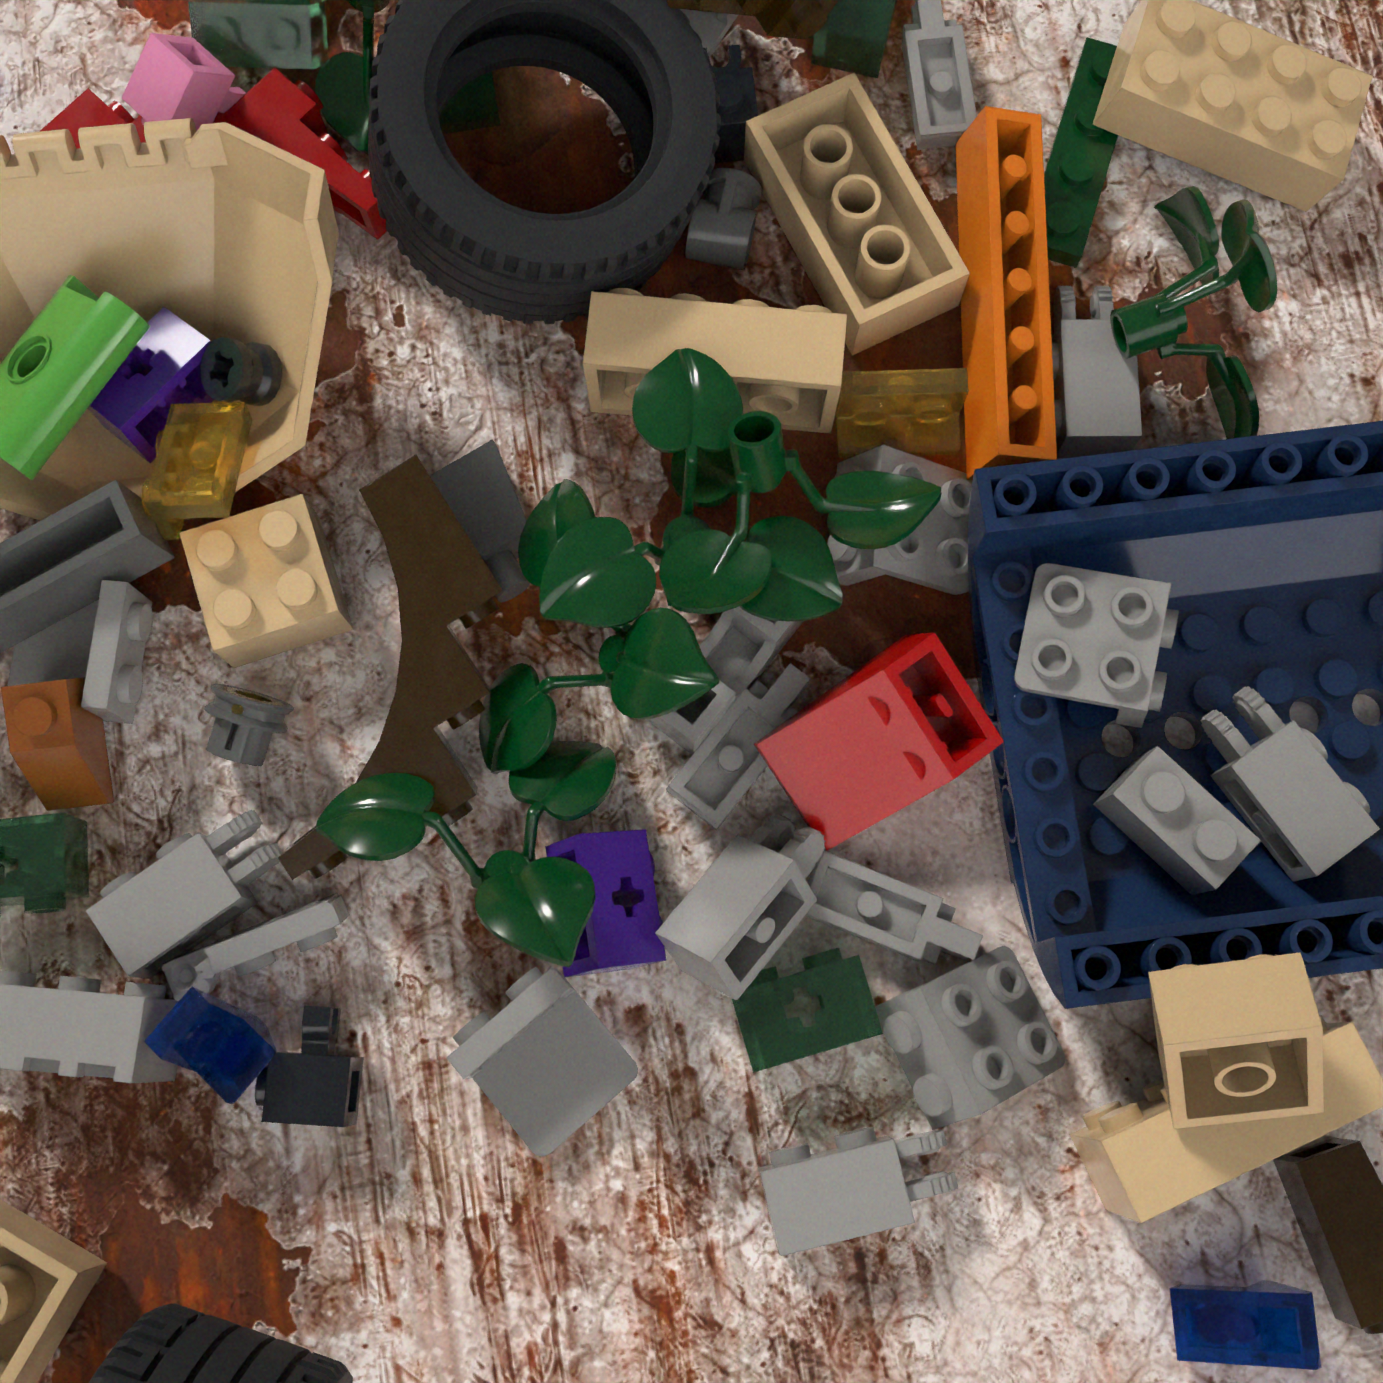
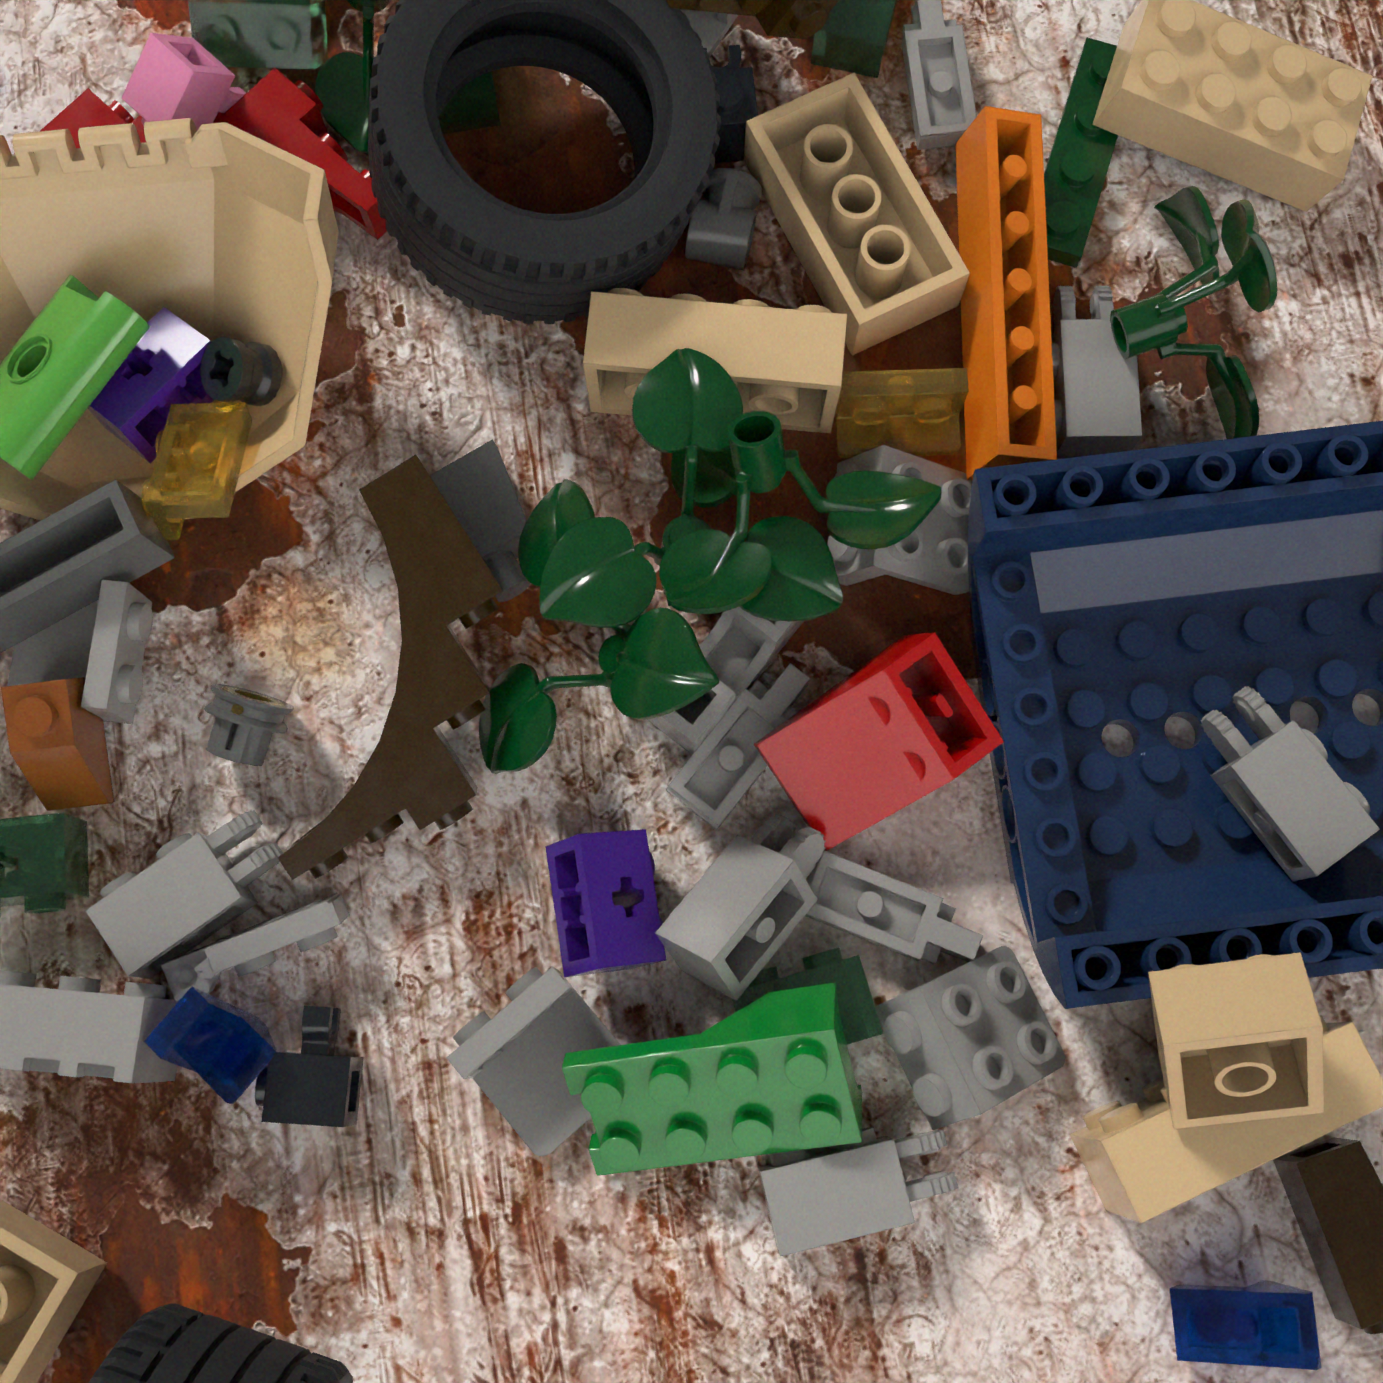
tan brick [179,494,354,668] -> none
dark green plant [316,741,617,967] -> none
light grey bracket [1015,563,1179,728] -> none
light grey brick [1093,746,1261,895] -> none
none -> green piece [562,982,862,1176]

